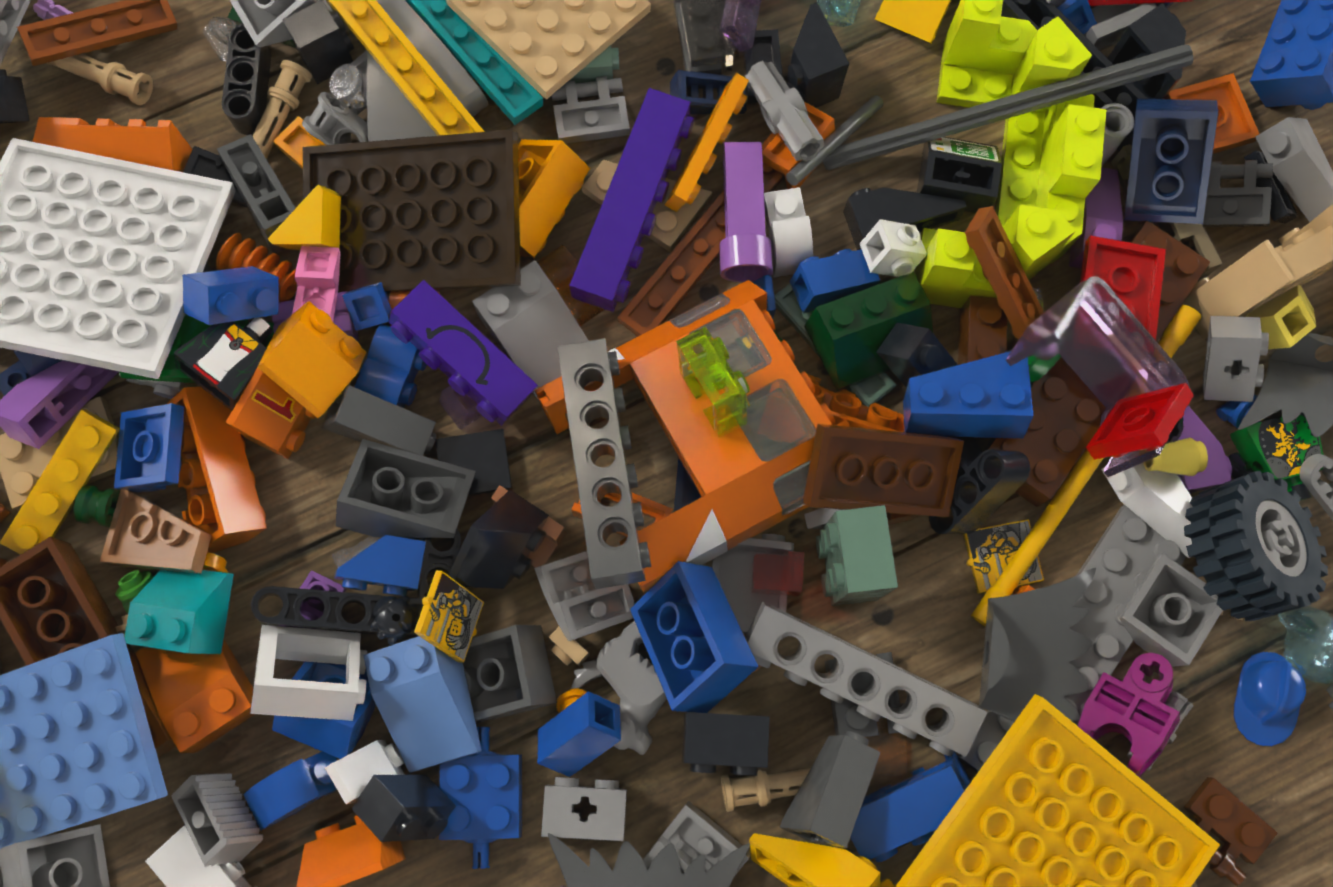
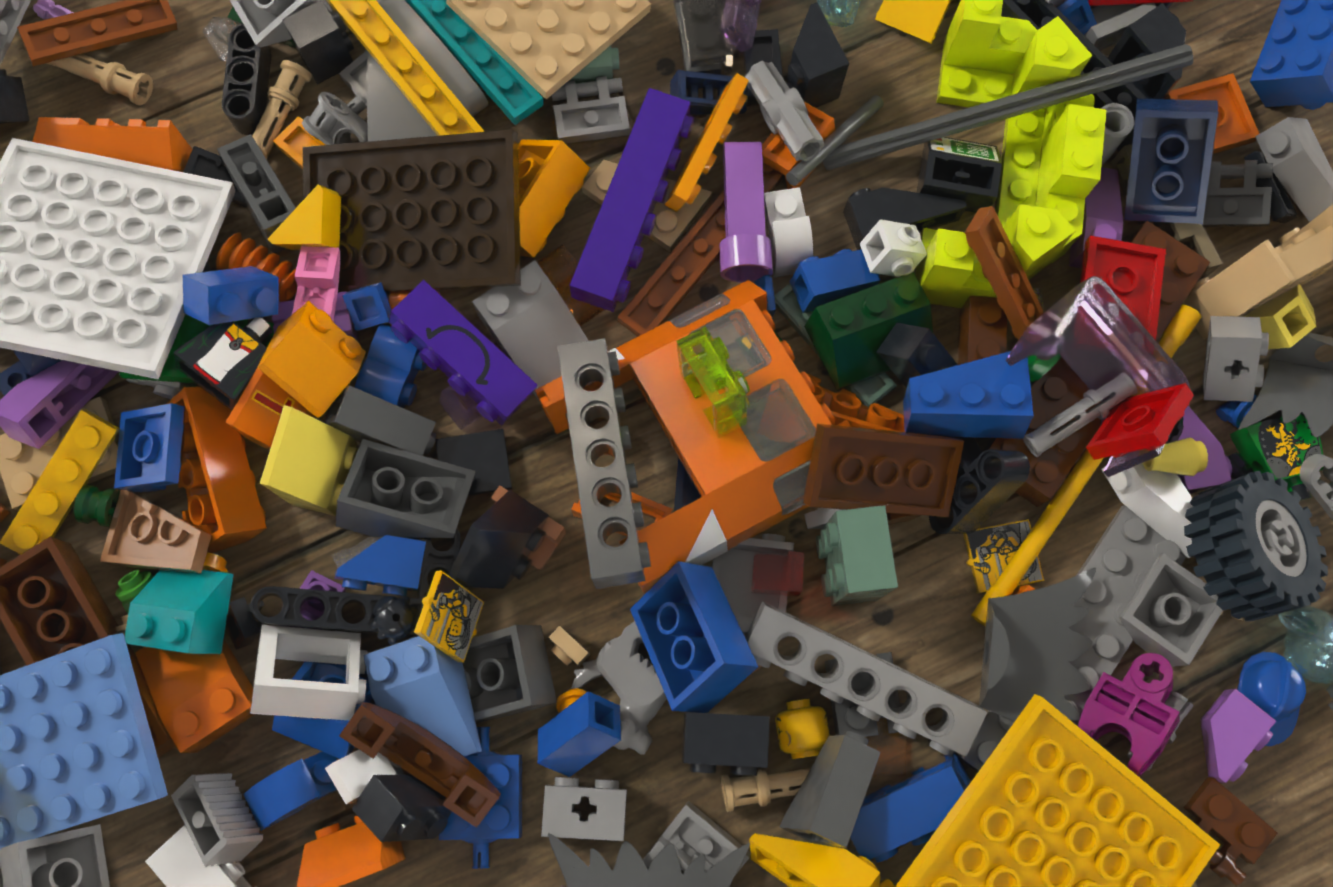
clear plate [330,64,365,109] -> none
light grey slope [534,544,635,641] -> none
none -> black tile [226,597,264,650]
none -> light yellow slope [260,405,359,516]
none -> reddish brown slope [339,701,501,828]
none -> yellow head [775,699,830,759]
none -> light grey pin [1023,372,1137,457]
none -> medium lavender slope [1200,689,1276,783]

